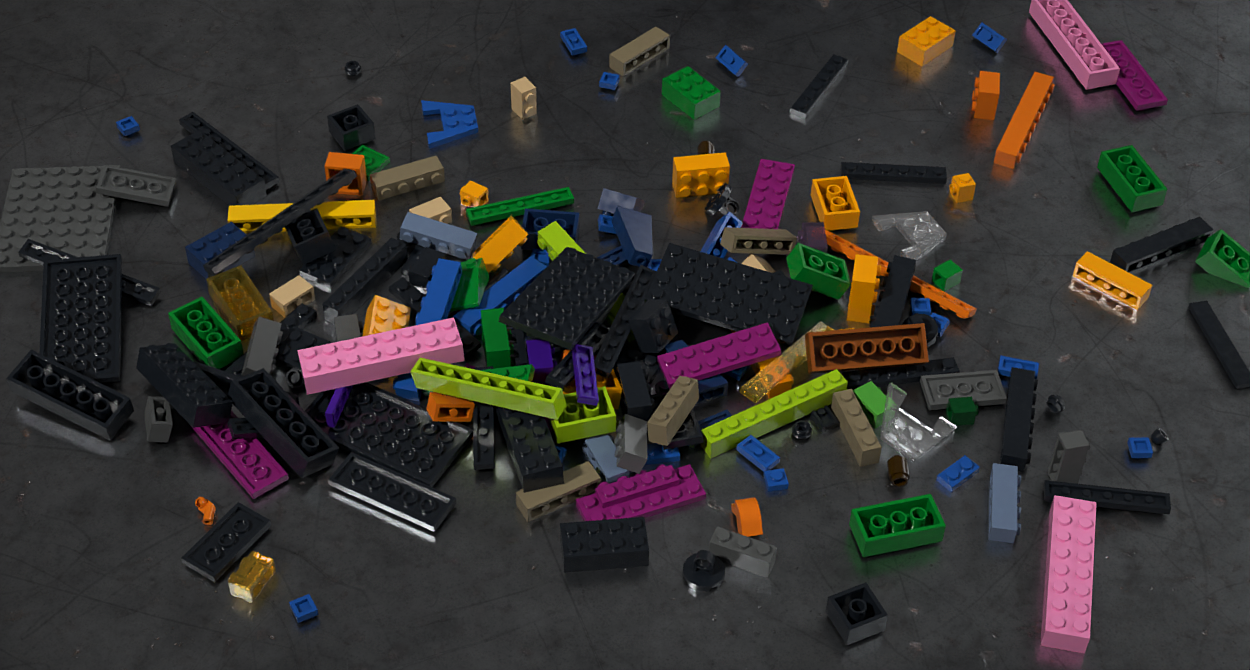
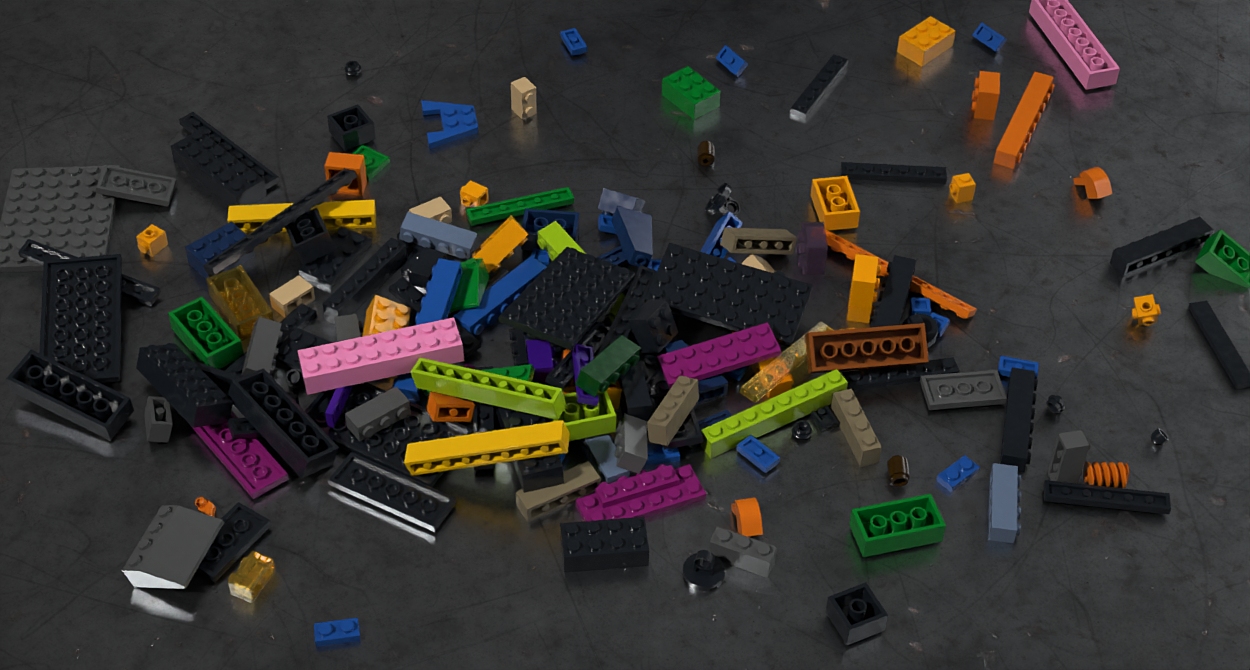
blue plate [116,116,140,137] -> none
blue plate [289,594,319,623] -> none
dark tan brick [370,156,445,201] -> none
green brick [481,308,514,368] -> none
blue plate [599,72,620,90] -> none
dark tan brick [609,27,670,76] -> none
light orange brick [672,152,730,198] -> none
magenta plate [741,159,795,229] -> none
blue plate [763,468,789,492] -> none
green brick [786,243,851,300] -> none
bright green brick [853,381,896,428] -> none
clear wing [871,211,947,261] -> none
clear wing [880,382,957,462] -> none
green brick [931,259,963,292] -> none
dark green brick [946,396,978,426] -> none
bright pink brick [1040,495,1096,654] -> none
light orange brick [1073,251,1153,310] -> none
green brick [1097,145,1168,212] -> none
magenta plate [1102,40,1168,111] -> none
blue plate [1127,437,1153,458] -> none
none -> dark grey slope [122,505,224,589]
none -> light orange brick [136,224,168,257]
none -> blue plate [314,618,360,647]
none -> dark grey brick [345,387,411,441]
none -> yellow brick [404,420,570,476]
none -> dark green brick [575,335,641,398]
none -> orange brick [1073,167,1113,199]
none -> orange piece [1083,462,1129,488]
none -> light orange brick [1132,294,1161,326]

